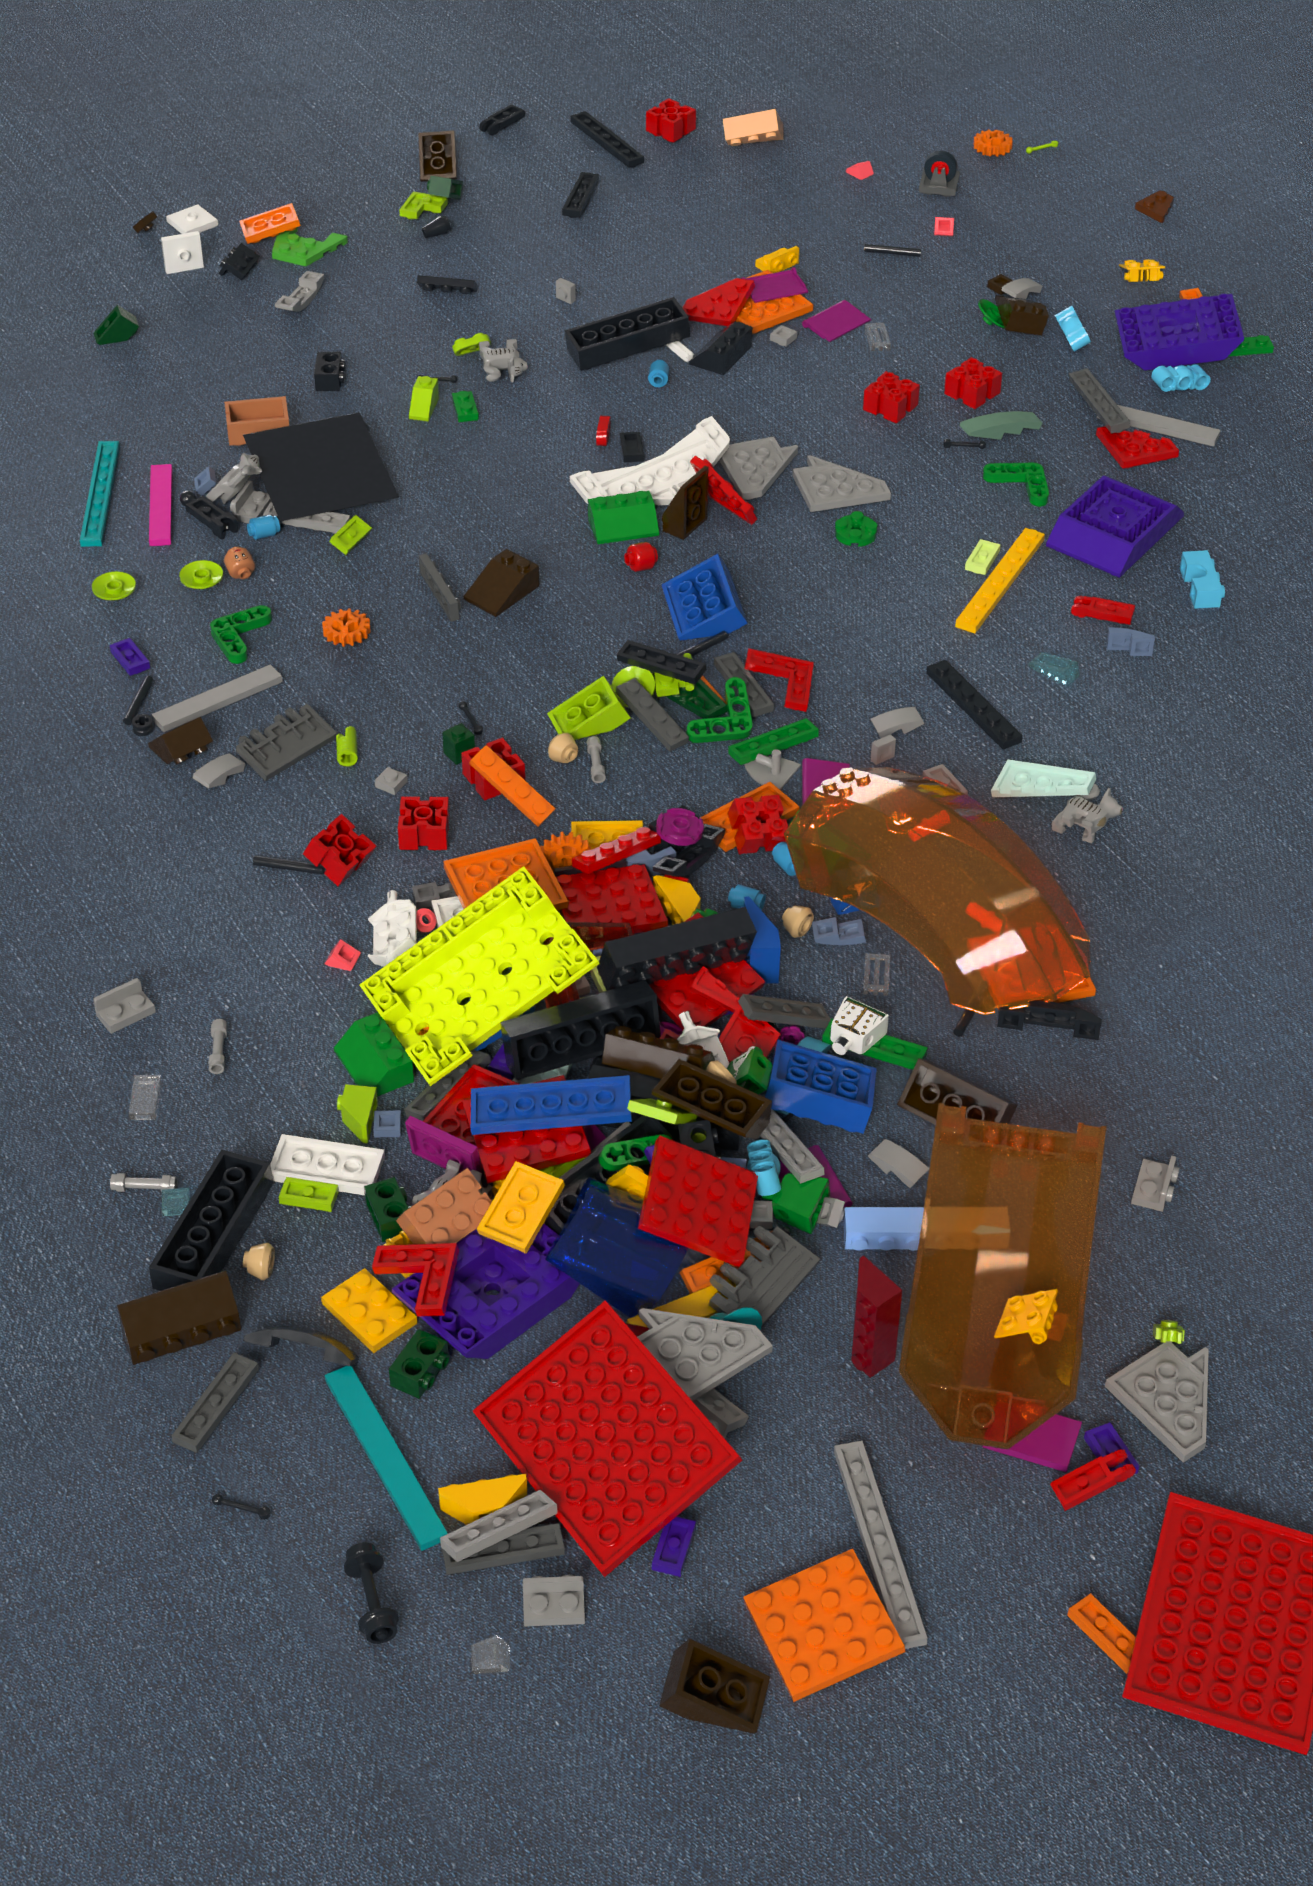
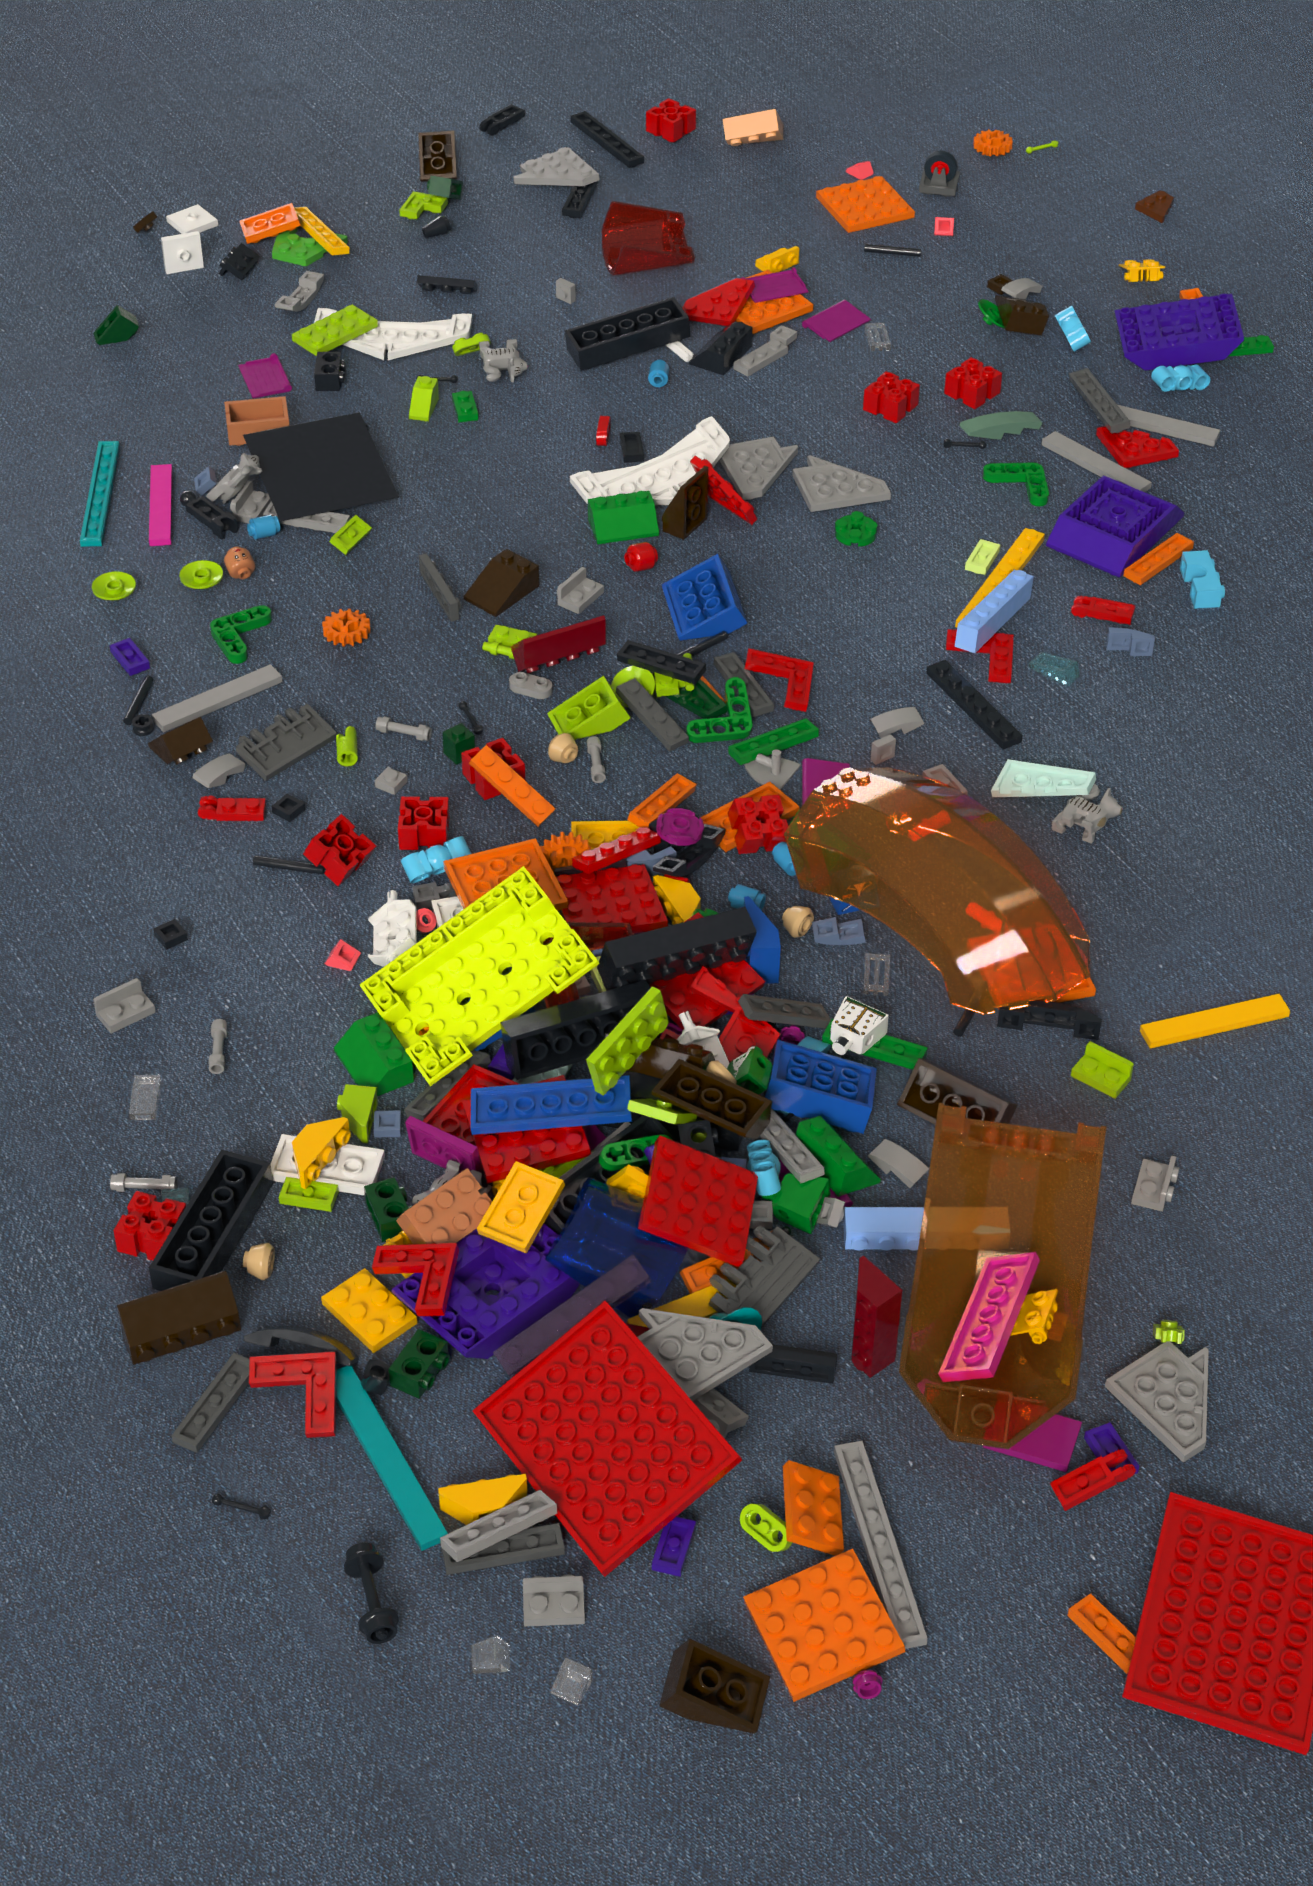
none -> red brick [113,1191,187,1261]
none -> black plate [153,919,188,950]
none -> red hinge [197,796,266,821]
none -> magenta piece [238,353,292,399]
none -> red plate [249,1352,336,1438]
none -> black plate [271,793,306,822]
none -> lime plate [292,304,378,356]
none -> yellow slope [292,1117,351,1189]
none -> yellow tile [294,207,350,255]
none -> white wing [314,308,473,360]
none -> black hair [361,1359,390,1396]
none -> light grey bar [375,717,432,741]
none -> medium azure piece [401,836,471,883]
none -> lime plate [482,625,537,659]
none -> clear purple brick [493,1254,650,1379]
none -> light grey plate [509,672,553,699]
none -> dark red slope [510,615,606,674]
none -> light grey wing [513,147,600,186]
none -> clear slope [551,1658,593,1705]
none -> light grey bracket [557,567,604,614]
none -> lime plate [586,986,669,1096]
none -> clear red windscreen [602,201,695,275]
none -> orange plate [627,773,697,828]
none -> light grey plate [733,339,788,377]
none -> lime plate [740,1504,792,1552]
none -> black panel [749,1344,838,1384]
none -> orange plate [783,1460,844,1556]
none -> green slope [795,1116,881,1197]
none -> orange plate [816,176,915,233]
none -> magenta plate [853,1670,883,1699]
none -> dark pink plate [938,1252,1040,1382]
none -> red plate [946,629,1014,683]
none -> light blue brick [955,570,1034,653]
none -> light grey tile [1042,431,1152,492]
none -> lime bracket [1071,1041,1134,1099]
none -> orange plate [1124,533,1194,586]
none -> yellow tile [1140,994,1290,1049]

